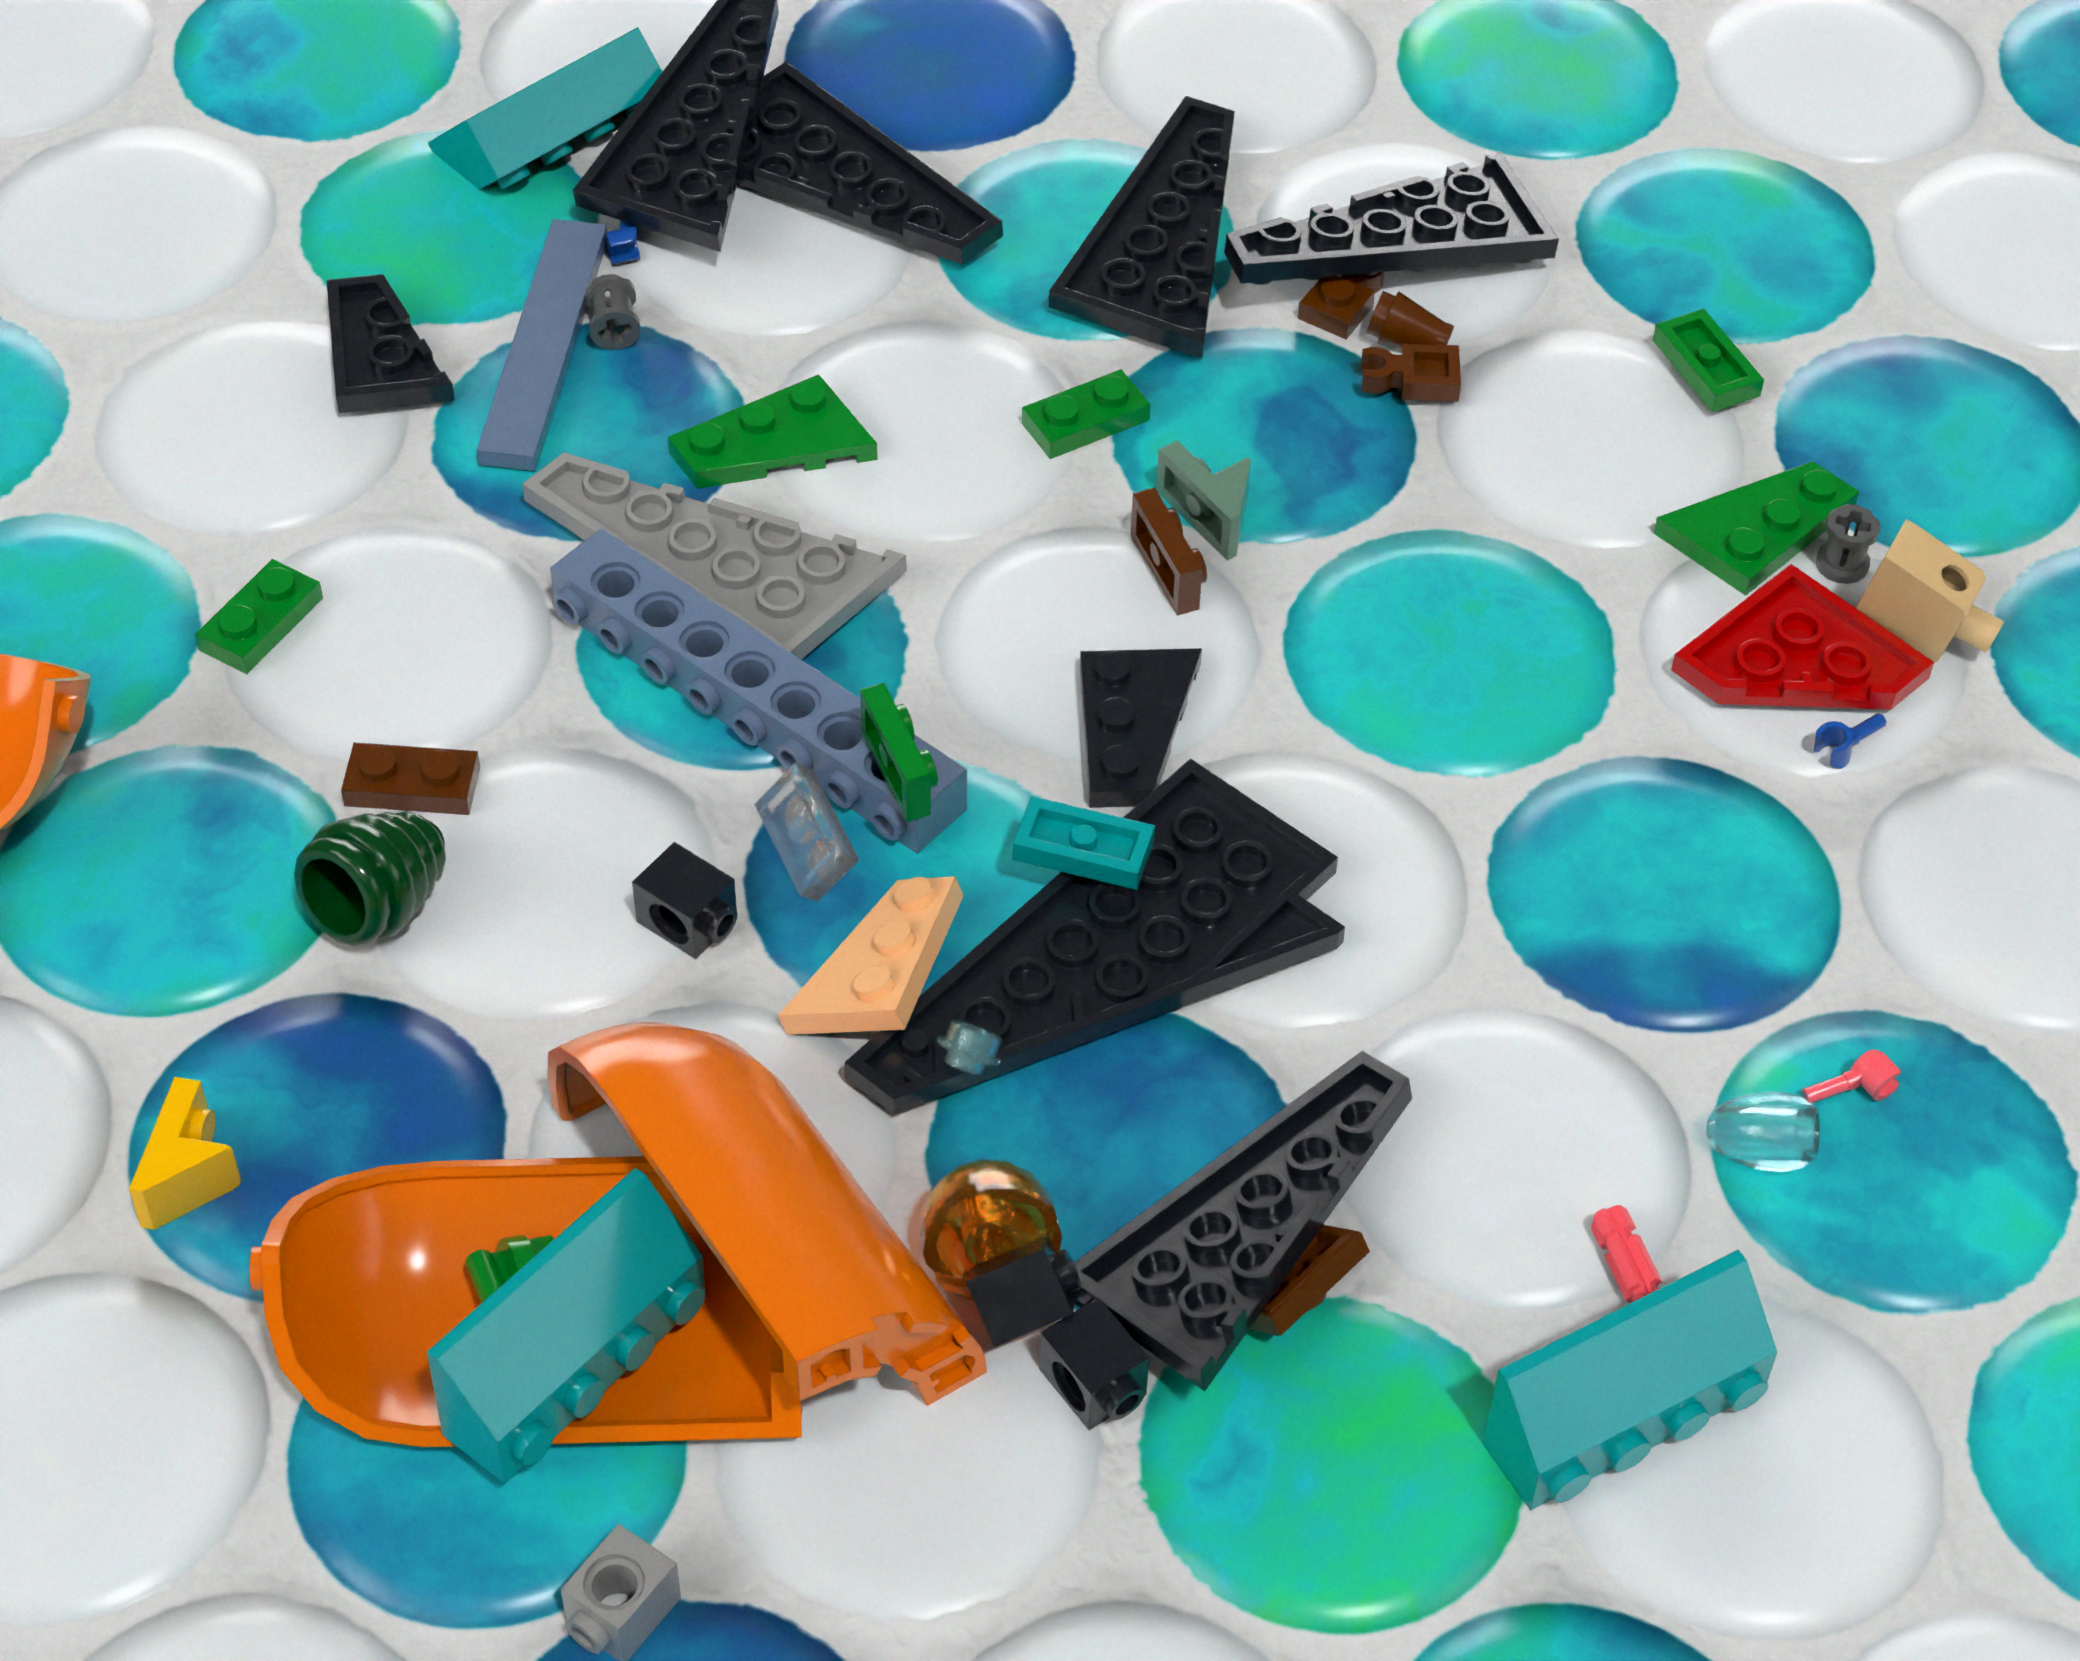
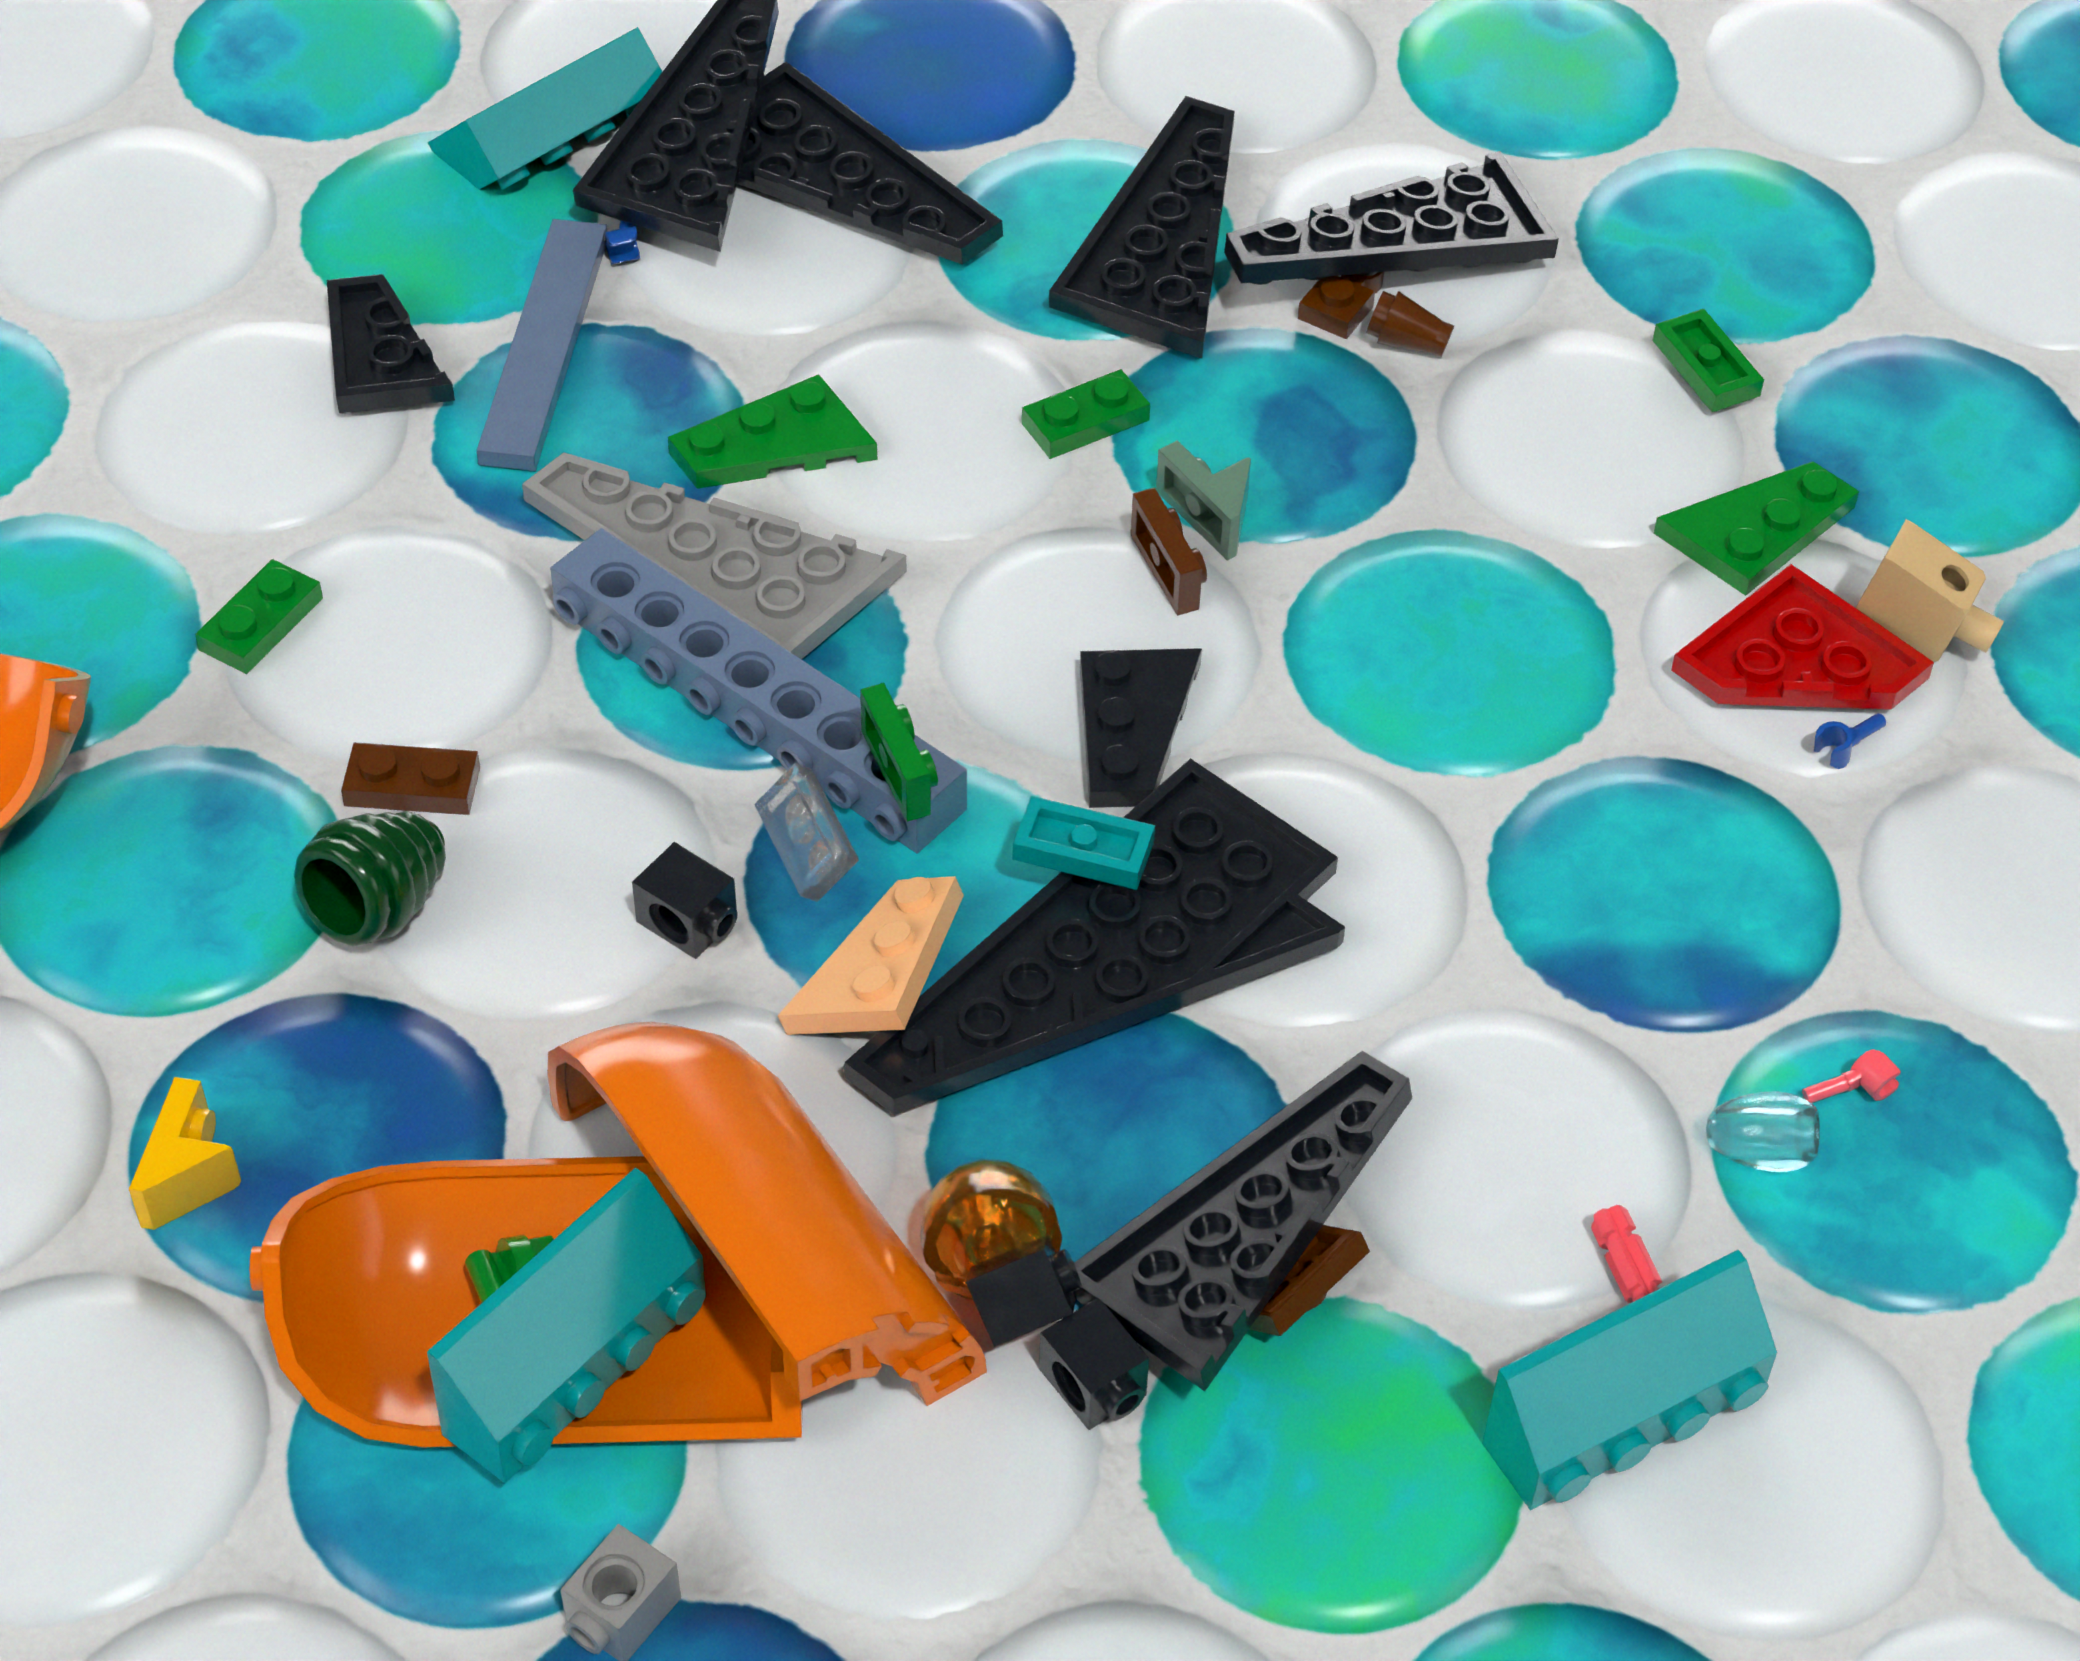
dark grey bush [585,274,641,350] -> none
clear light blue plate [937,1020,1002,1075] -> none
reddish brown plate [1361,343,1461,402] -> none
dark grey bush [1816,504,1880,584] -> none

